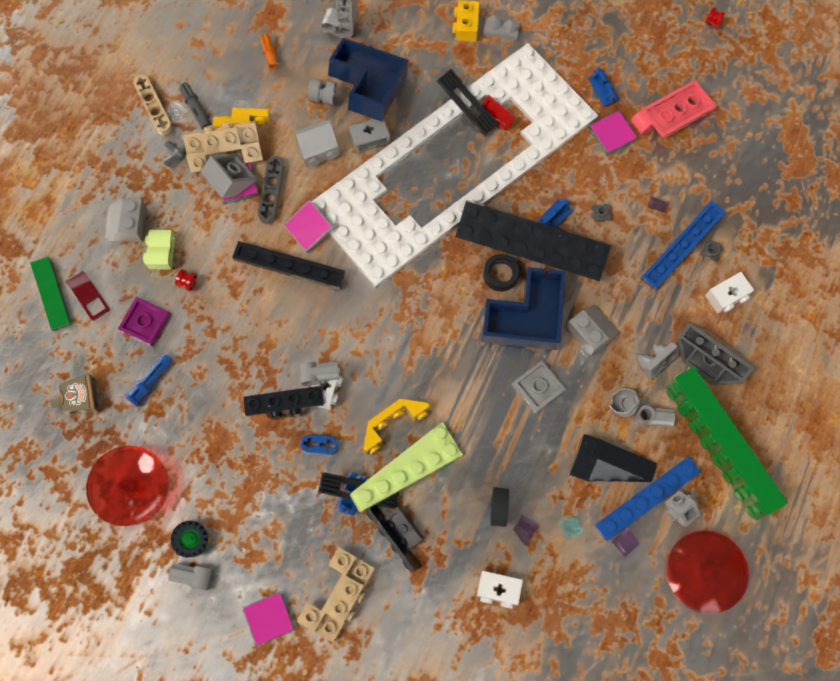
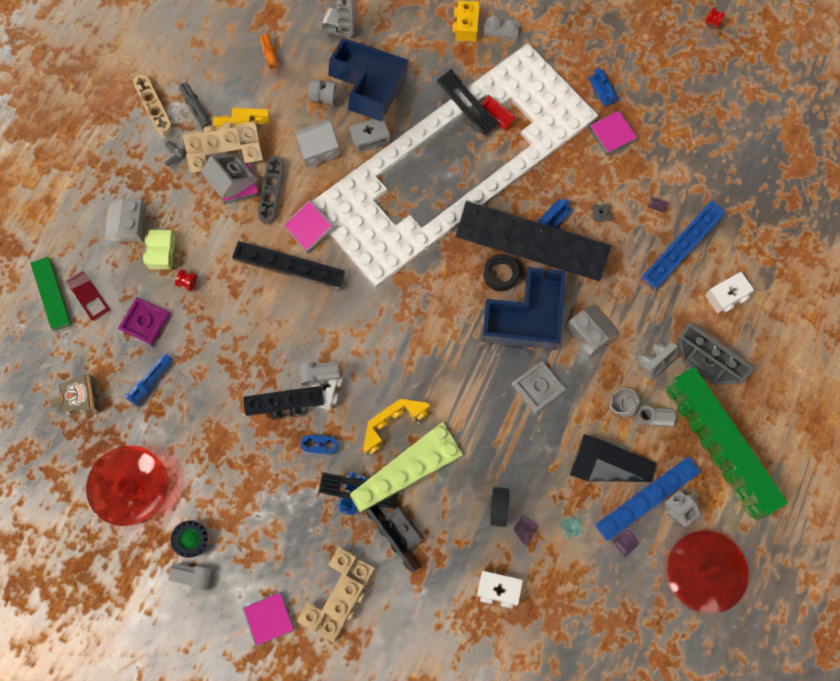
coral hinge [630,80,717,138] -> none
dark grey plate [701,240,722,261] -> none

